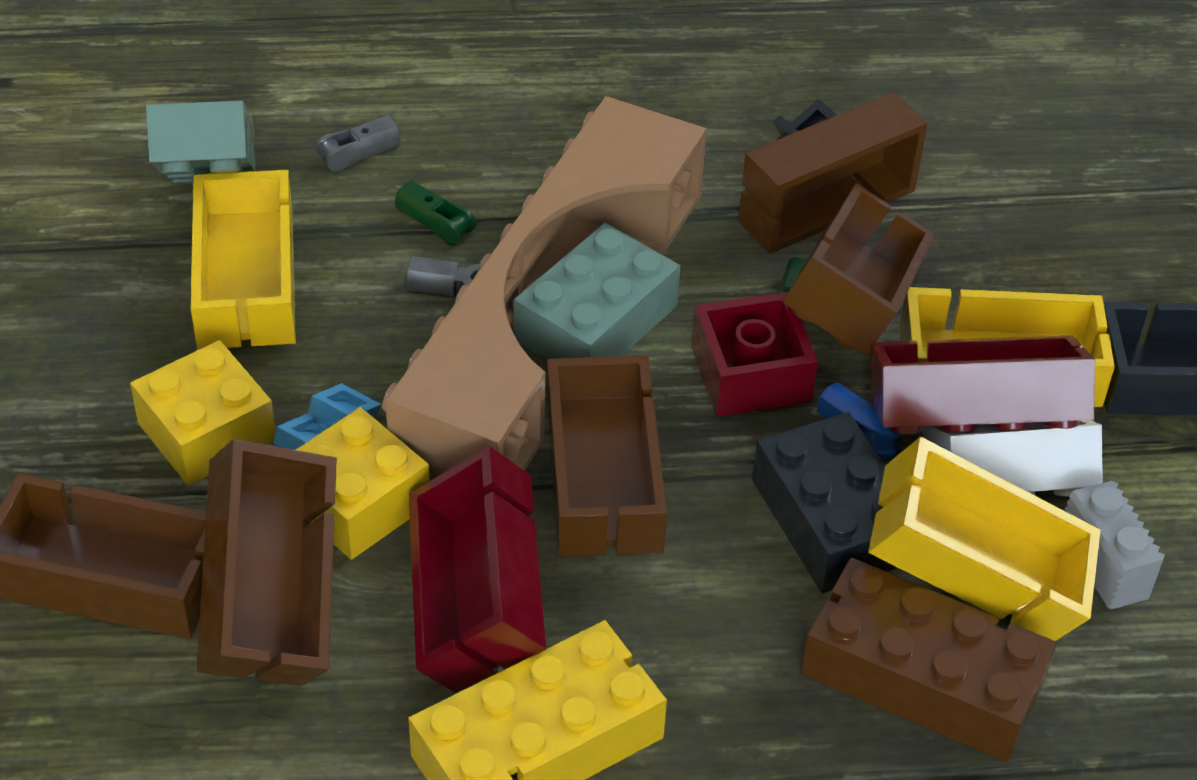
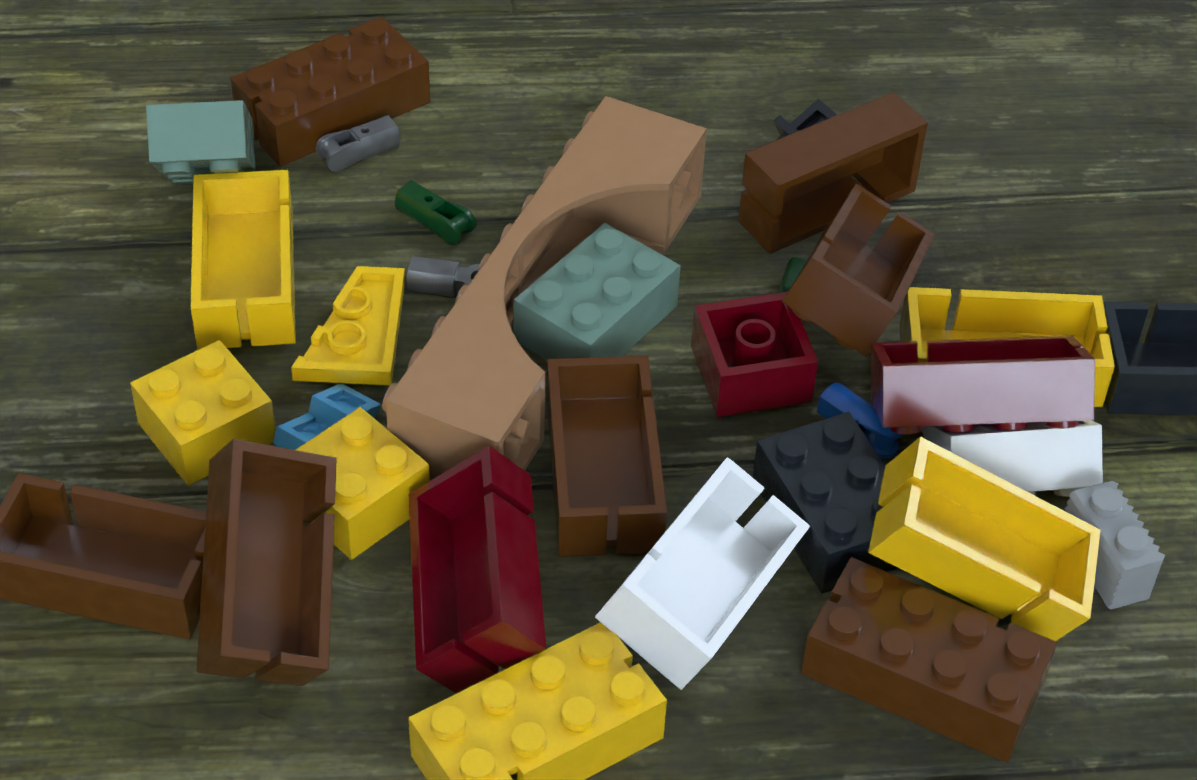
none -> reddish brown piece [230,16,430,167]
none -> yellow wing [291,266,405,385]
none -> white piece [595,457,810,690]

